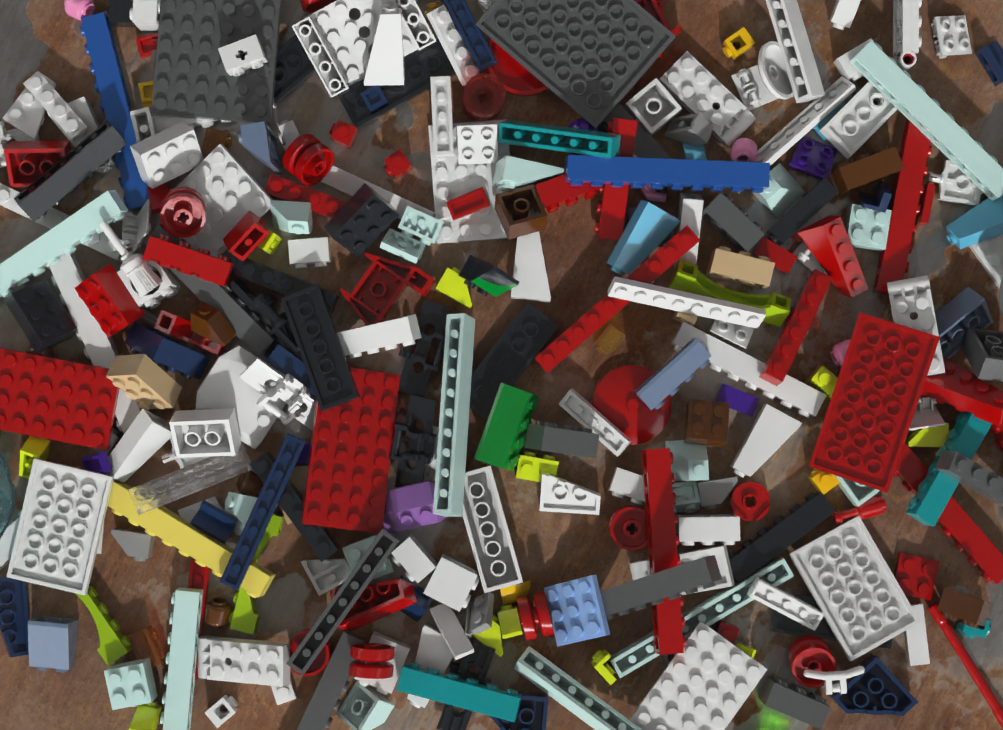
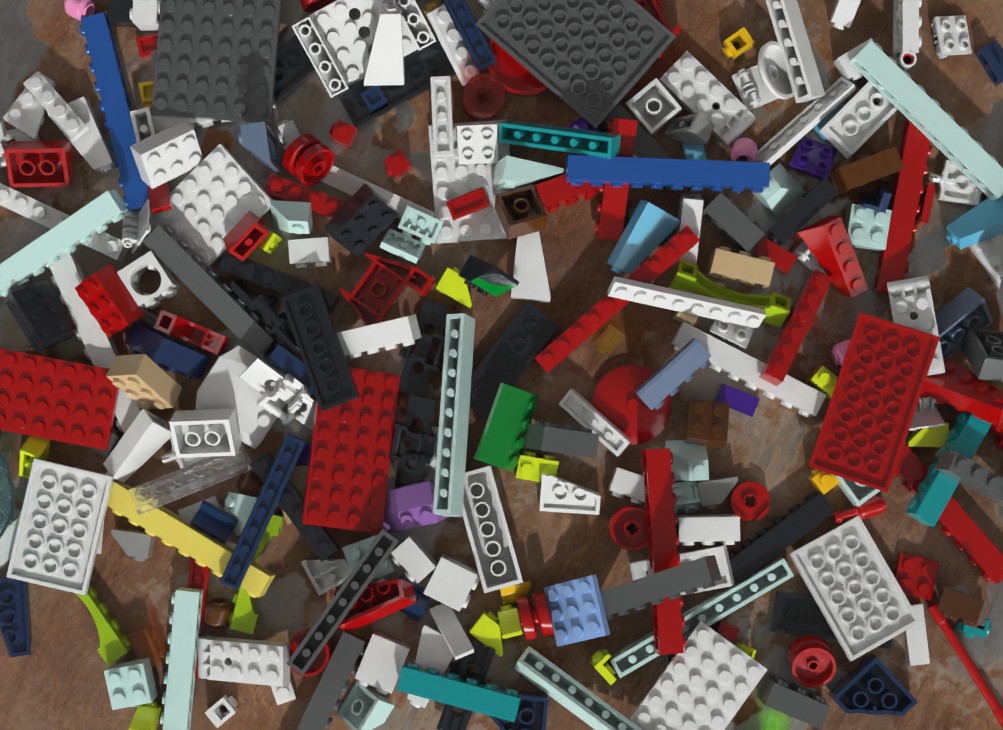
black brick [14,121,127,221] -> none
sand blue slope [28,615,79,673] -> none
dark purple tile [82,451,112,473] -> none
white piece [99,220,163,297] -> none
red wedge [142,234,234,286] -> none
red wheel [160,186,206,238] -> none
reddish brown slope [190,302,236,347] -> none
white brick [218,34,268,76] -> none
red wheel [349,643,395,679] -> none
light grey plate [464,592,494,638] -> none
bright pink arm [641,185,667,203] -> none
white slope [730,404,802,478] -> none
white tile [746,577,824,631] -> none
white piece [803,666,865,695] -> none

